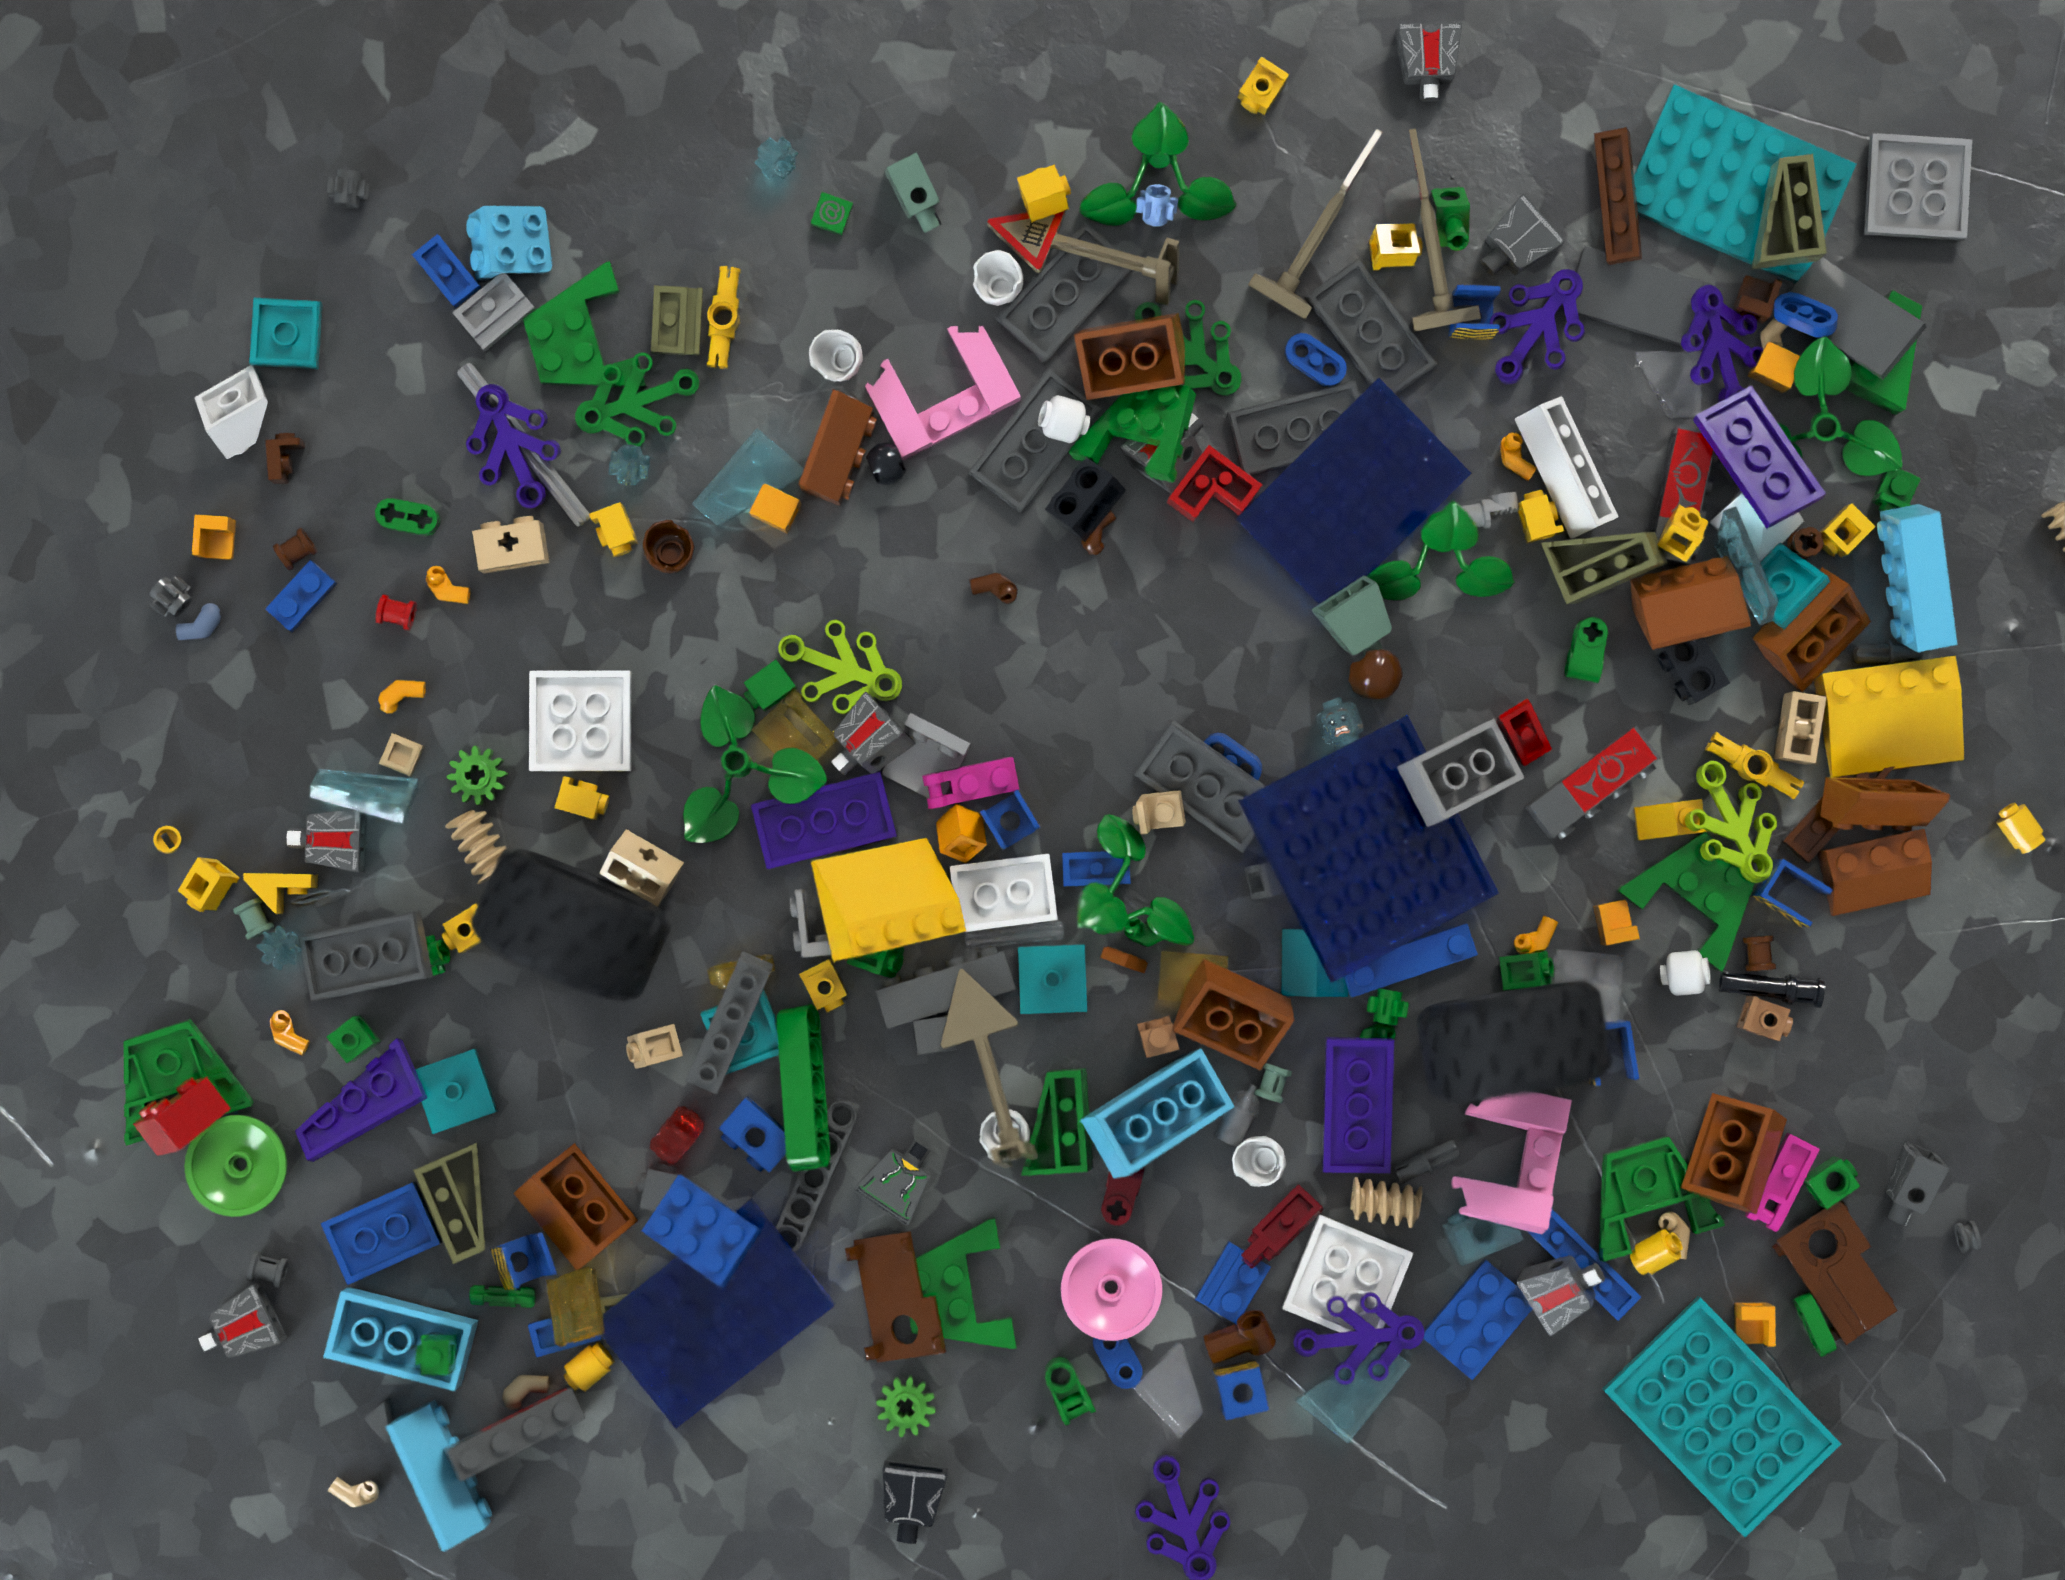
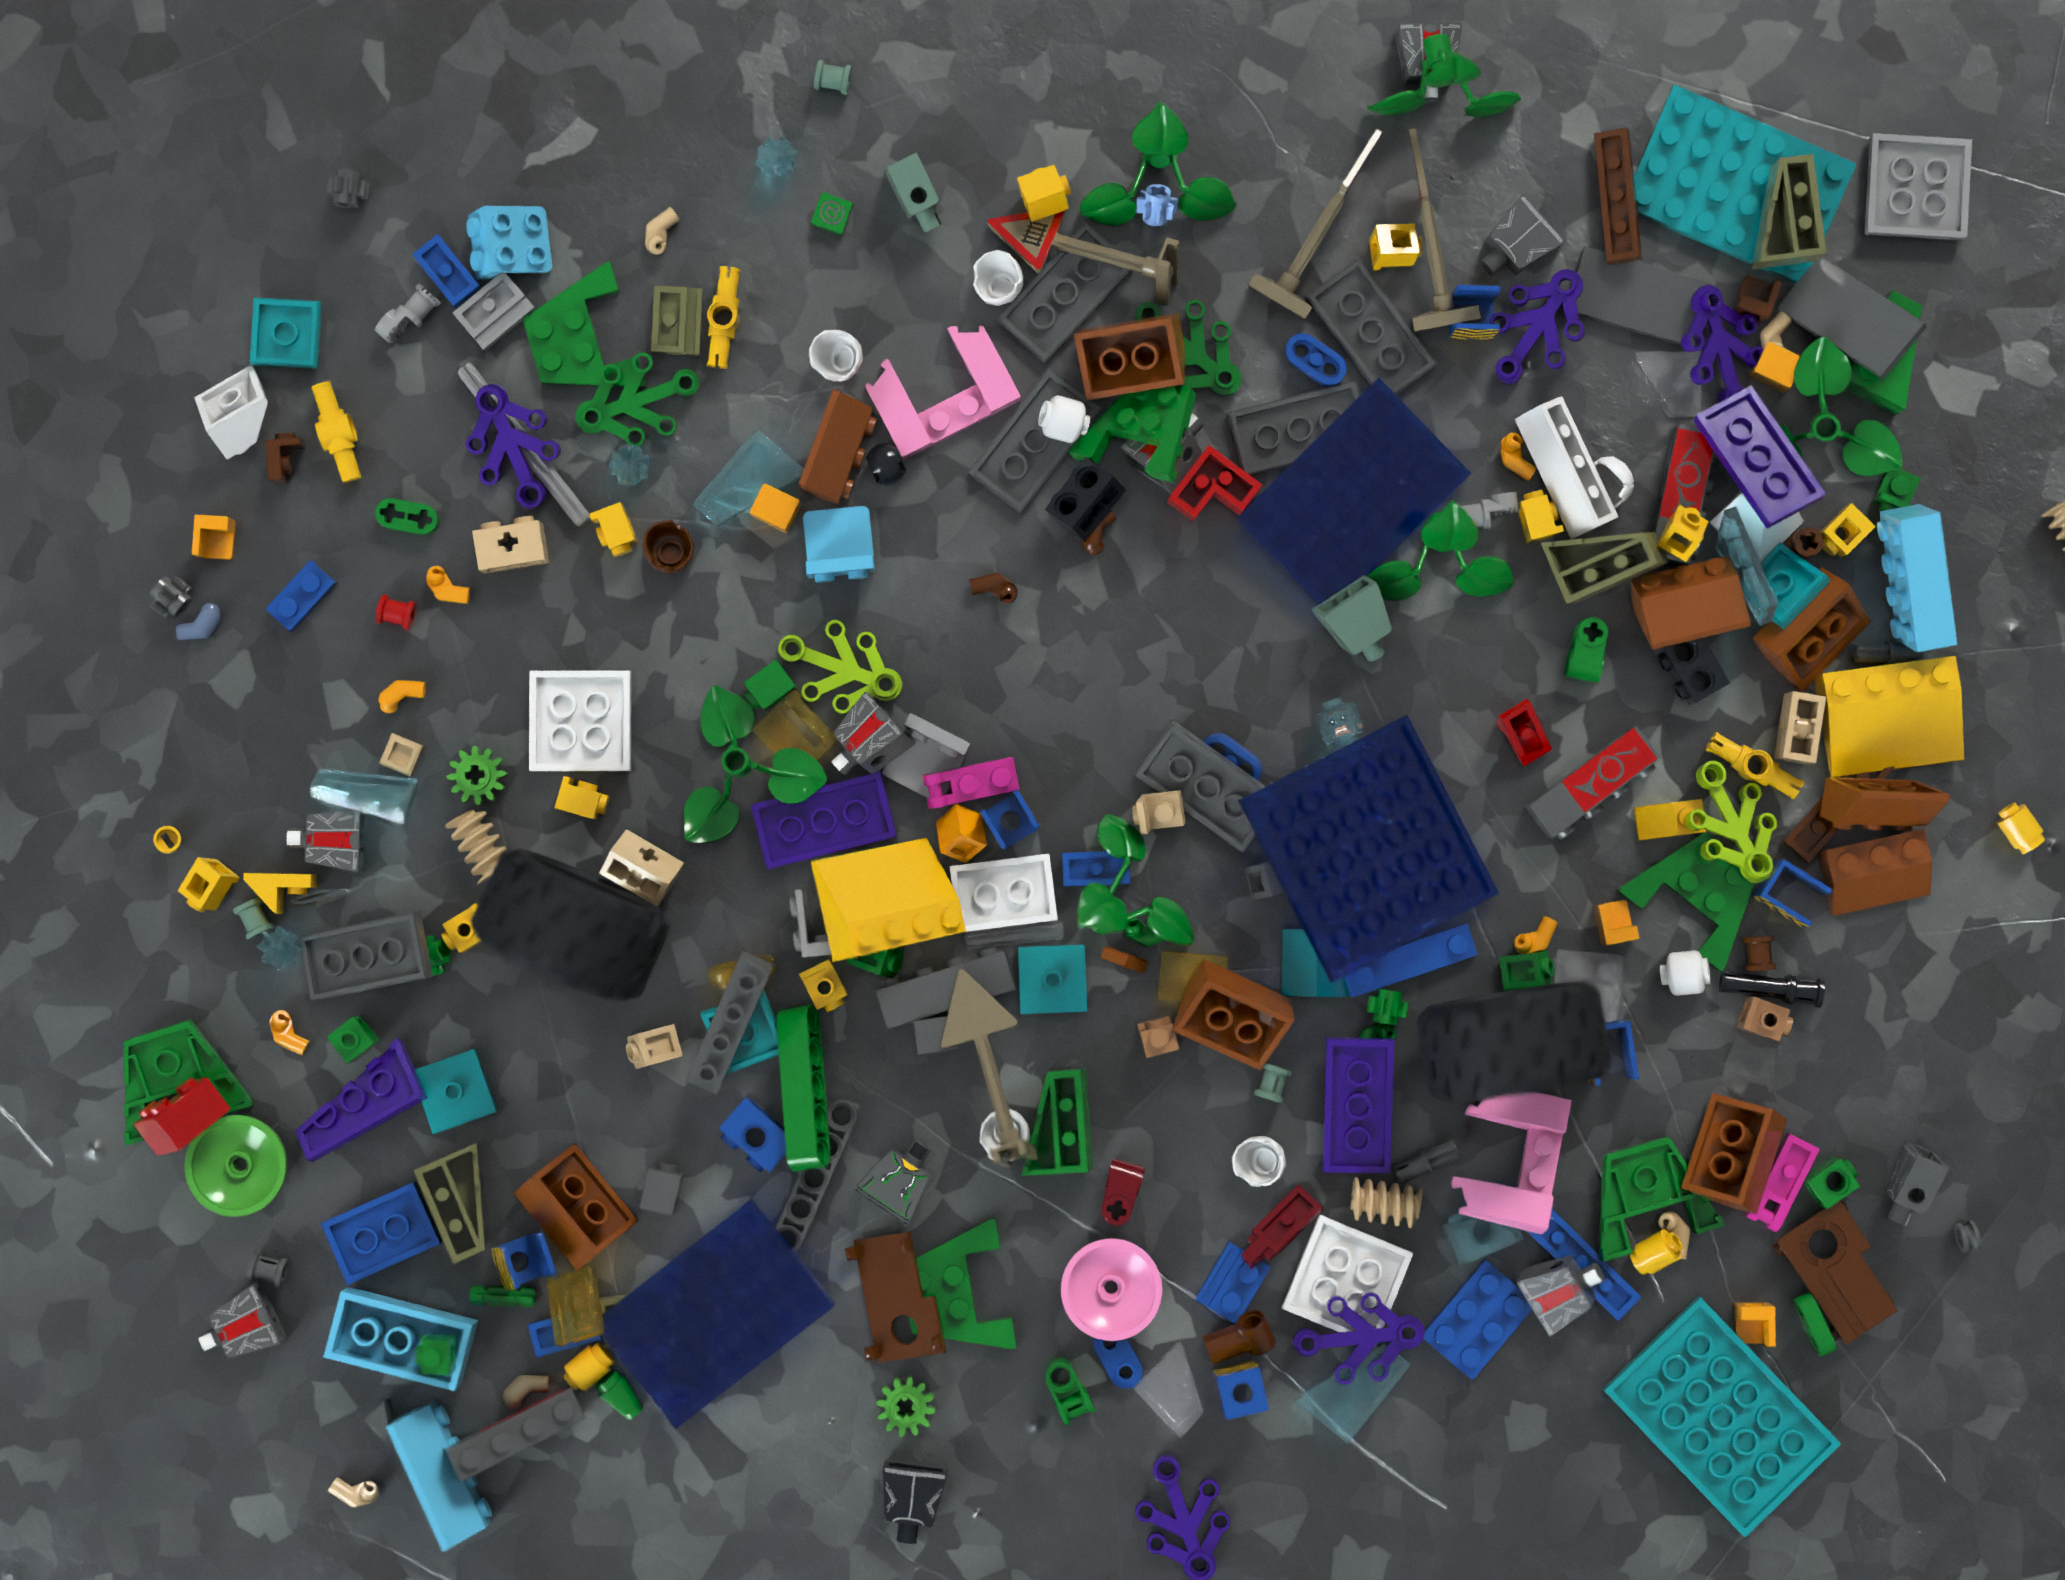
reddish brown bush [273,528,318,571] -> none
blue plate [642,1174,762,1288] -> none
clear red gear [650,1106,704,1165] -> none
medium azure brick [1080,1049,1235,1178] -> none
flat silver piece [1215,1084,1260,1147] -> none
yellow brick [1237,56,1289,115] -> none
reddish brown hair [1349,649,1403,699] -> none
light grey brick [1397,718,1524,827] -> none
green bracket [1431,187,1470,251] -> none
blue plate [1774,292,1838,338] -> none
none -> yellow pin [311,381,361,483]
none -> light grey connector [375,283,441,343]
none -> green cone [595,1369,643,1421]
none -> tan arm [645,207,680,254]
none -> medium azure bracket [803,506,875,583]
none -> sand green bush [814,60,852,95]
none -> green plant [1366,34,1522,118]
none -> white hair [1593,456,1634,508]

